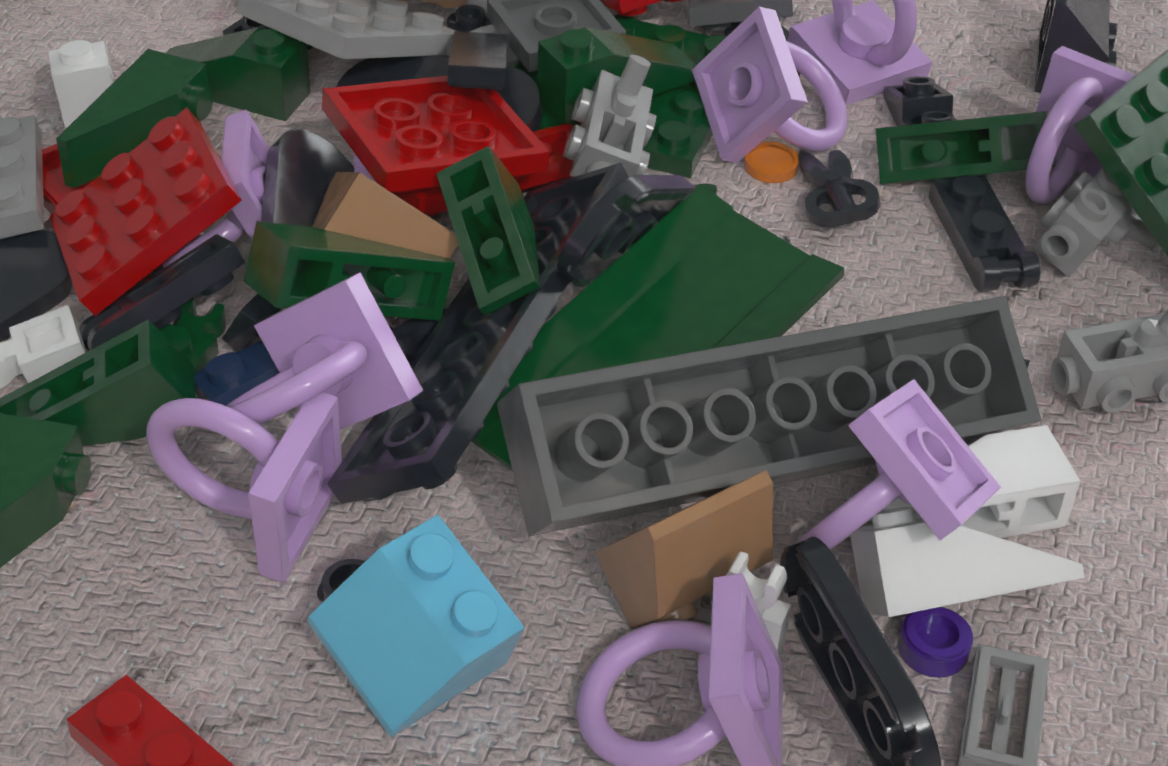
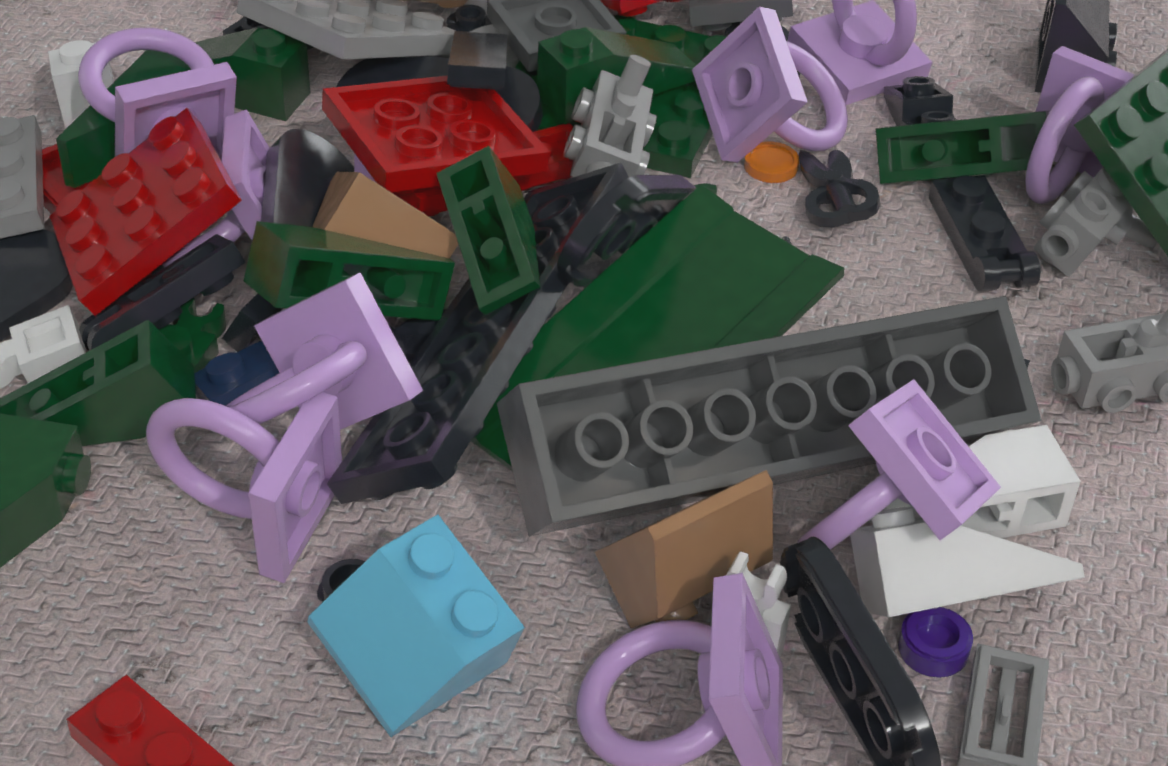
none -> lavender tile [78,28,237,162]

